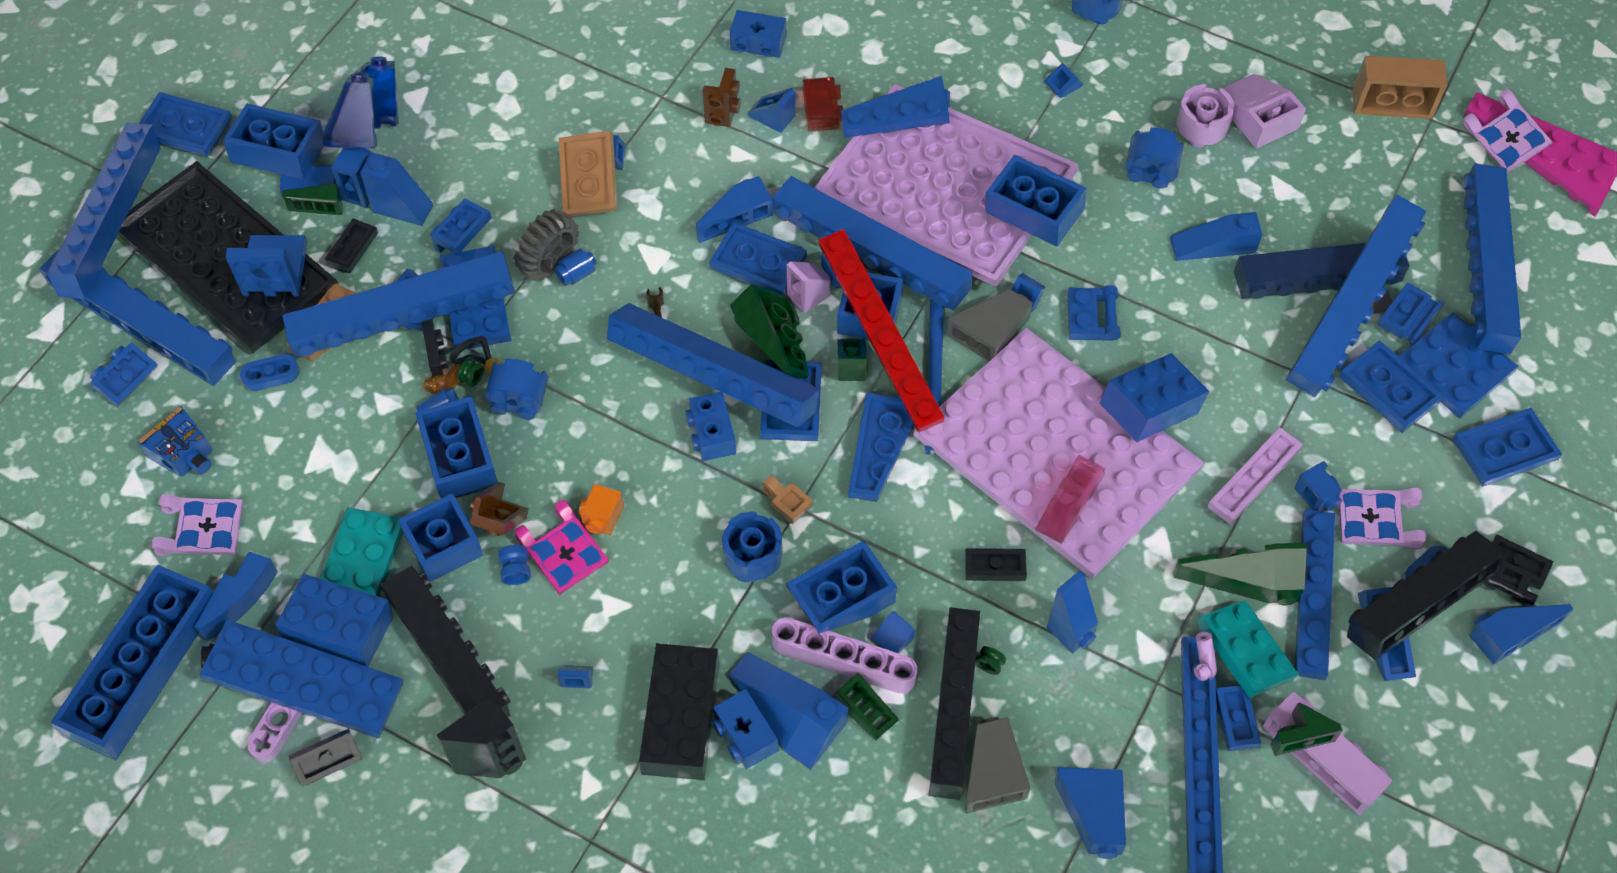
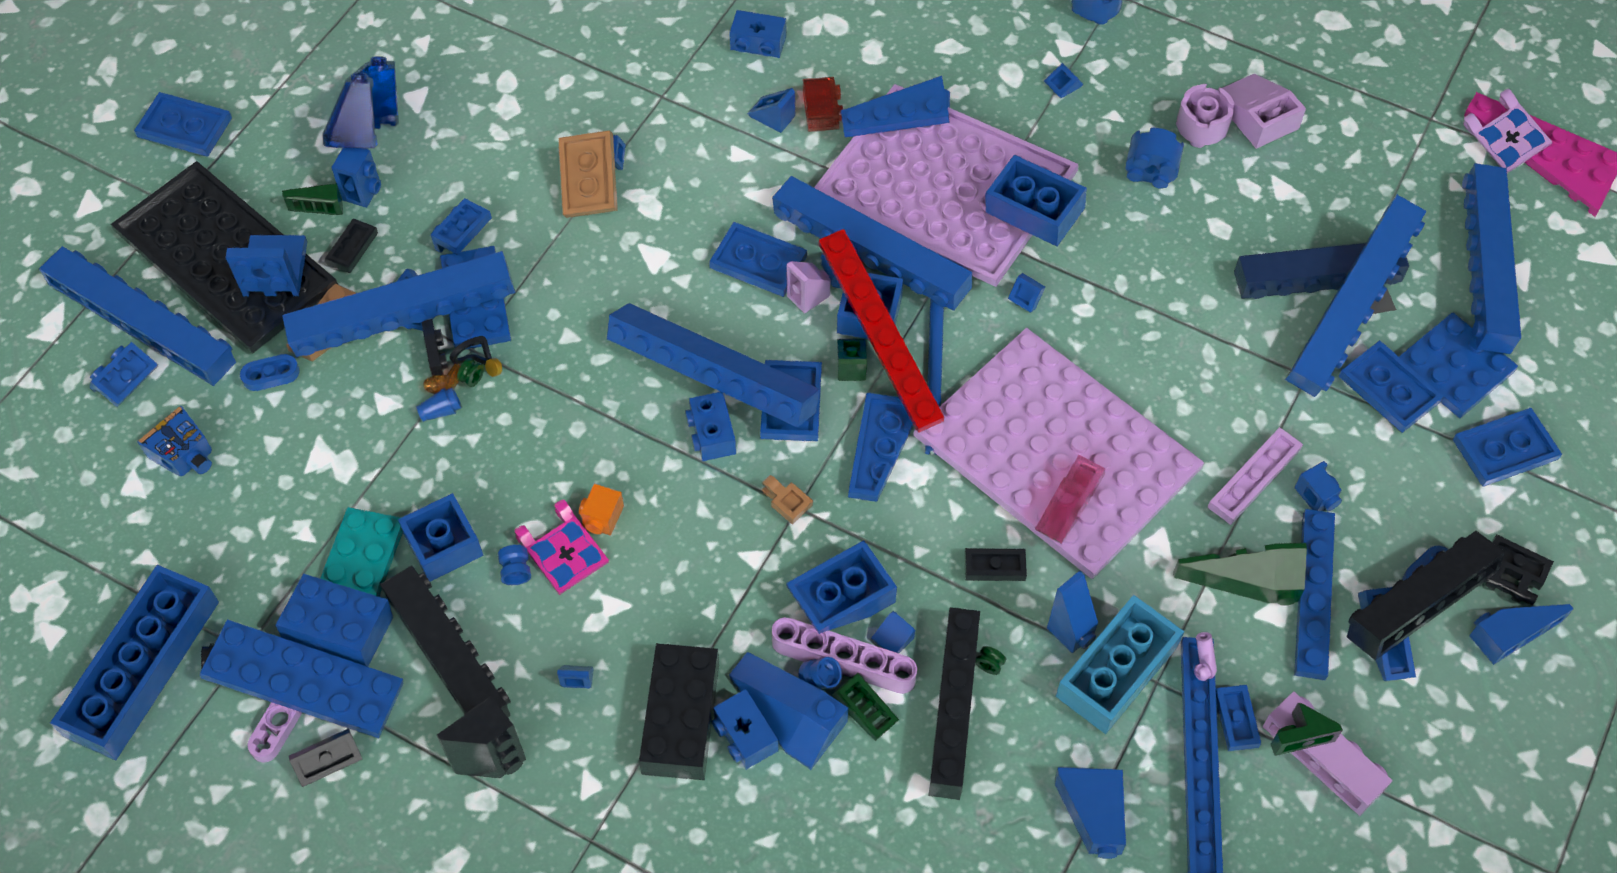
blue brick [47,123,161,299] -> none
lavender flag [151,494,243,556] -> none
blue slope [194,552,278,641] -> none
blue brick [223,103,326,180] -> none
blue tile [280,165,336,197] -> none
blue slope [360,152,433,226] -> none
blue brick [415,396,498,499] -> none
reddish brown bracket [470,482,529,536] -> none
blue brick [484,358,549,420] -> none
dark grey gear [513,209,580,282] -> none
blue brick [554,248,597,286] -> none
dark brown hand [646,287,664,317] -> none
blue slope [696,176,773,243] -> none
reddish brown bracket [702,67,741,127] -> none
blue brick [722,511,783,583] -> none
dark green wedge [730,284,809,379] -> none
dark grey slope [947,289,1033,361] -> none
dark grey slope [964,717,1031,814] -> none
blue plate [1067,285,1121,341] -> none
blue brick [1099,353,1209,442] -> none
blue slope [1170,212,1262,261] -> none
teal plate [1196,600,1299,698] -> none
lavender flag [1339,488,1426,549] -> none
medium nougat brick [1352,56,1447,119] -> none
blue plate [1377,282,1443,345] -> none
none -> blue wheel [798,657,842,689]
none -> dark azure brick [1055,595,1185,734]

